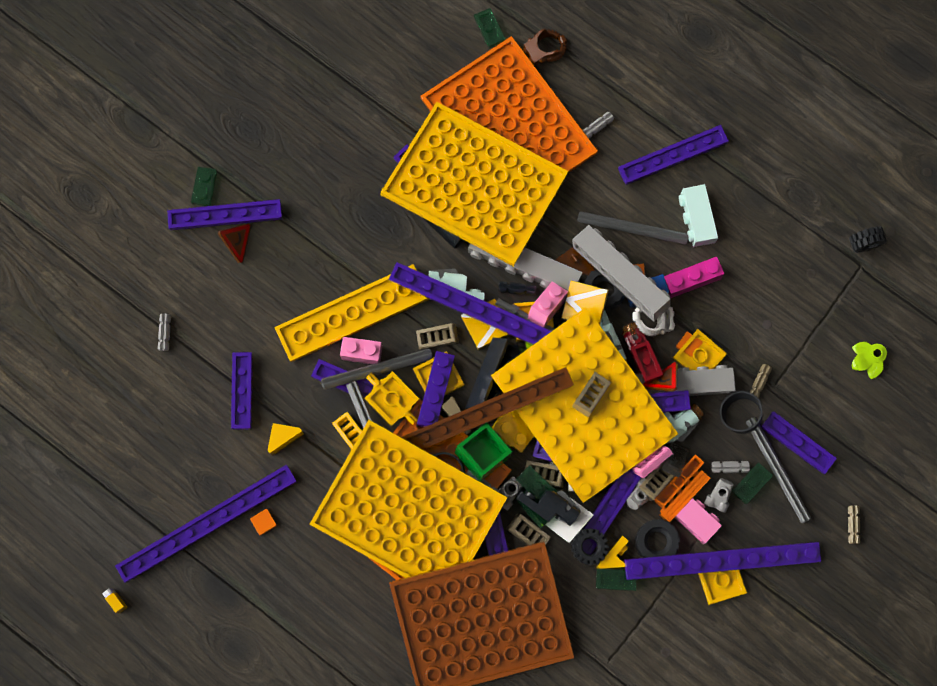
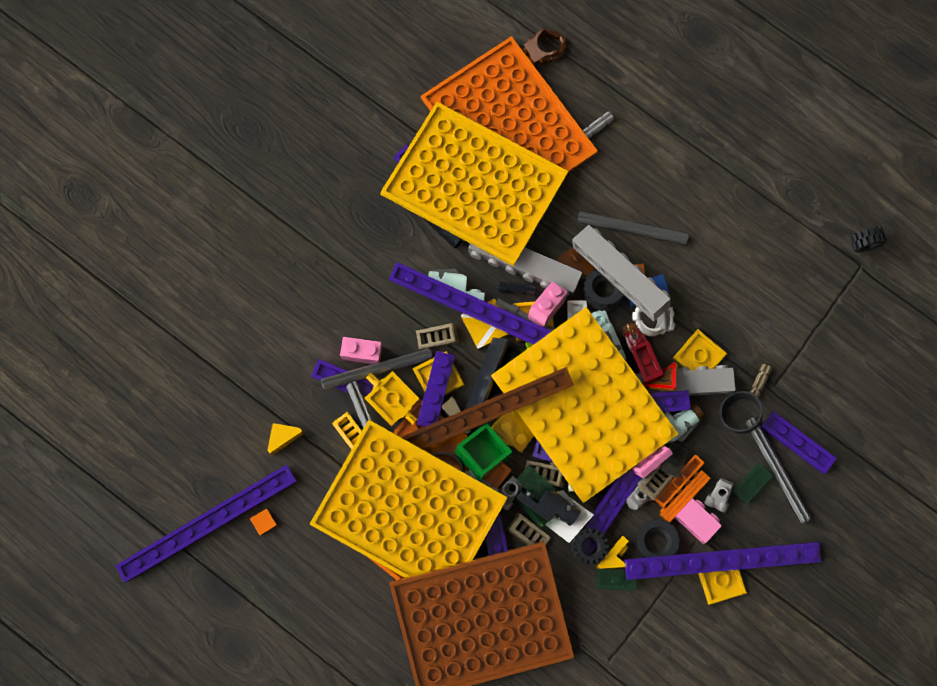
yellow piece [103,588,128,614] -> none
light grey axle [158,314,171,351] -> none
dark purple plate [167,199,282,230] -> none
clear green plate [191,167,217,206] -> none
piece [218,224,250,263] -> none
dark purple plate [231,352,253,430] -> none
yellow plate [275,264,429,362] -> none
clear green plate [474,8,505,49] -> none
yellow tile [562,281,609,325] -> none
dark tan slope [572,372,611,417] -> none
dark purple plate [618,125,728,185] -> none
dark pink brick [664,257,724,298] -> none
orange tile [676,331,703,357] -> none
light aqua brick [679,184,718,247] -> none
light grey axle [711,461,750,473] -> none
dark tan axle [848,505,860,544] -> none
lime plate [852,342,887,379] -> none

